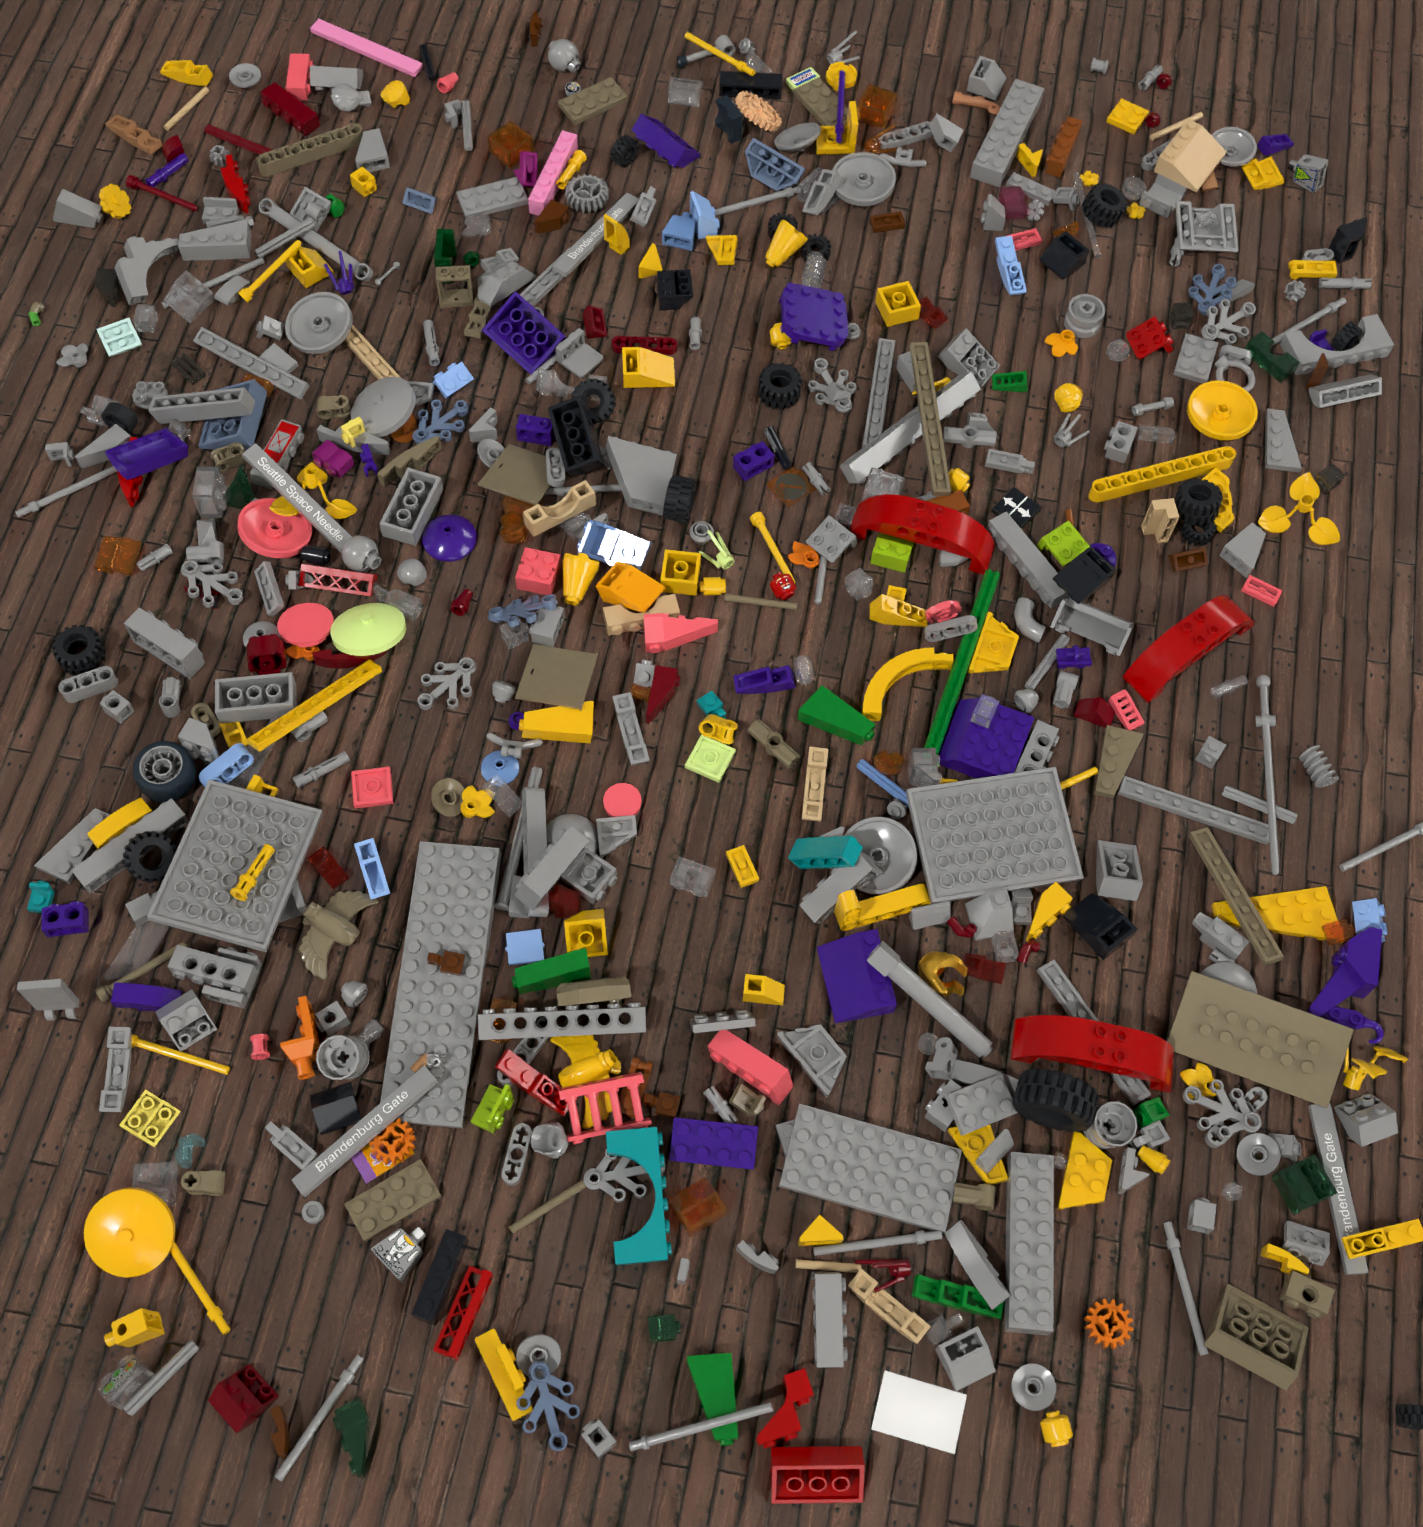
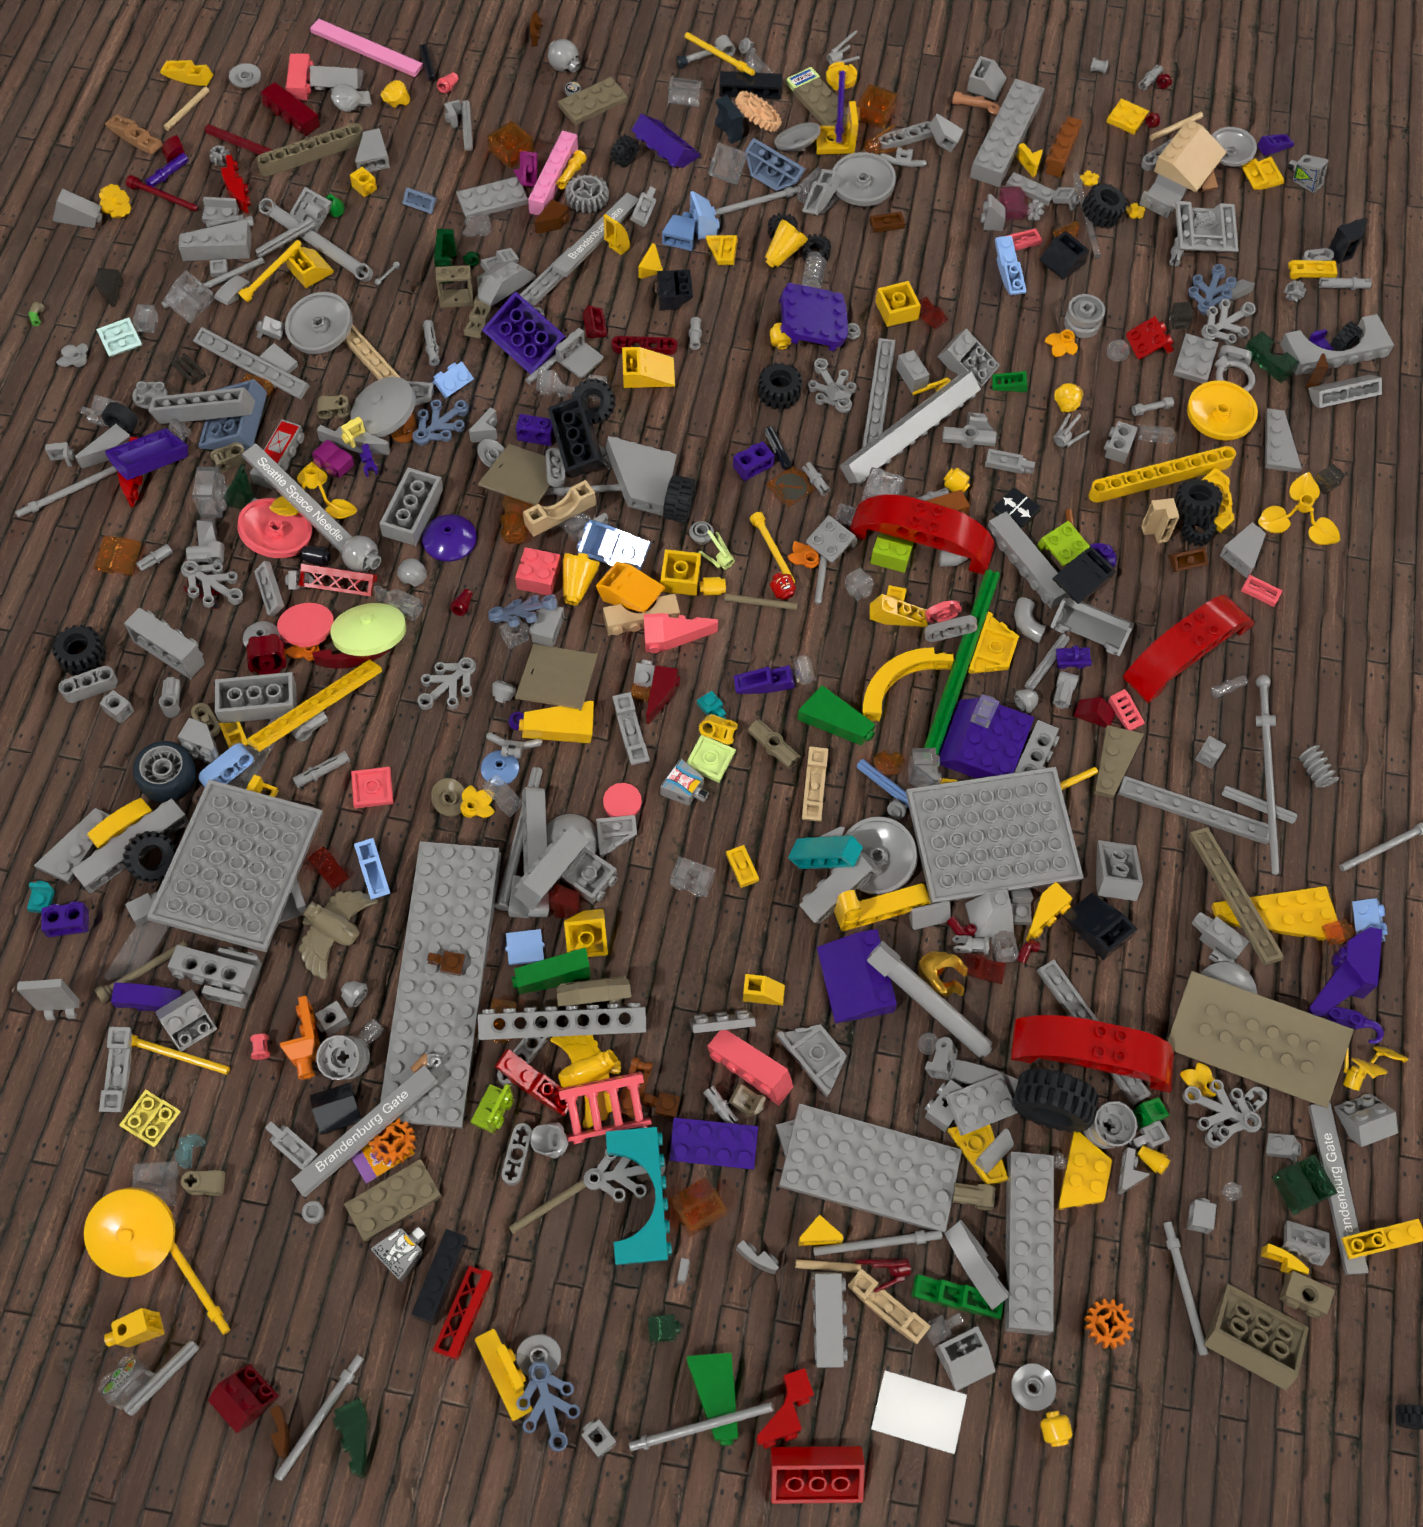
light grey arch [115,236,179,305] -> none
yellow pin [230,844,275,901] -> none
dark purple plant [324,251,354,295] -> none
dark tan slope [377,436,442,487] -> none
dark tan plate [909,342,951,496] -> none
clear hair [1122,176,1146,201] -> none
light grey dish [1237,1133,1281,1176] -> none
light grey bar [1267,298,1346,347] -> none
none -> light grey tile [210,259,228,277]
none -> torso [660,759,709,805]
none -> clear slope [708,142,748,185]
none -> light grey piece [952,935,989,954]

